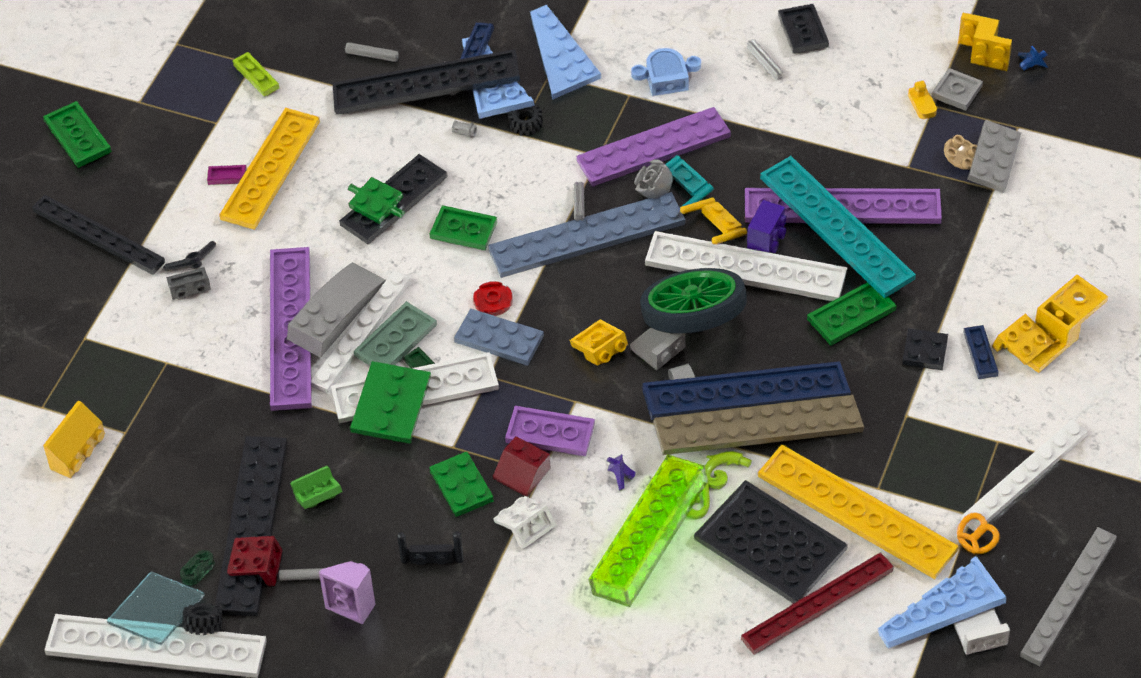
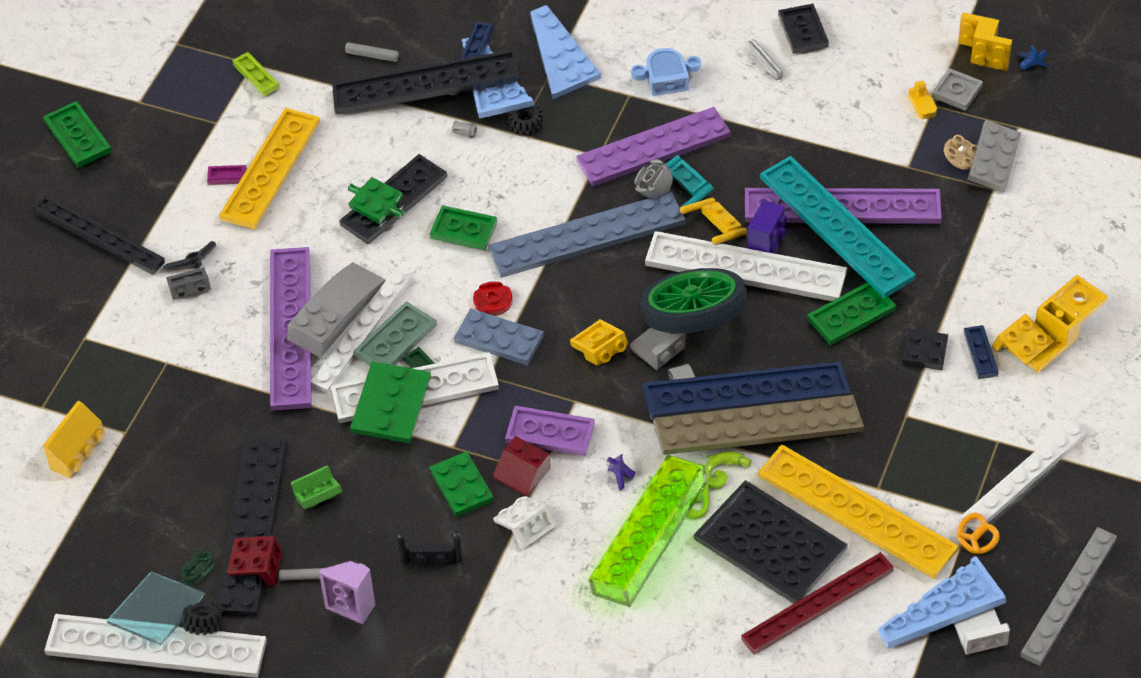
light grey axle [574,181,585,221] -> none

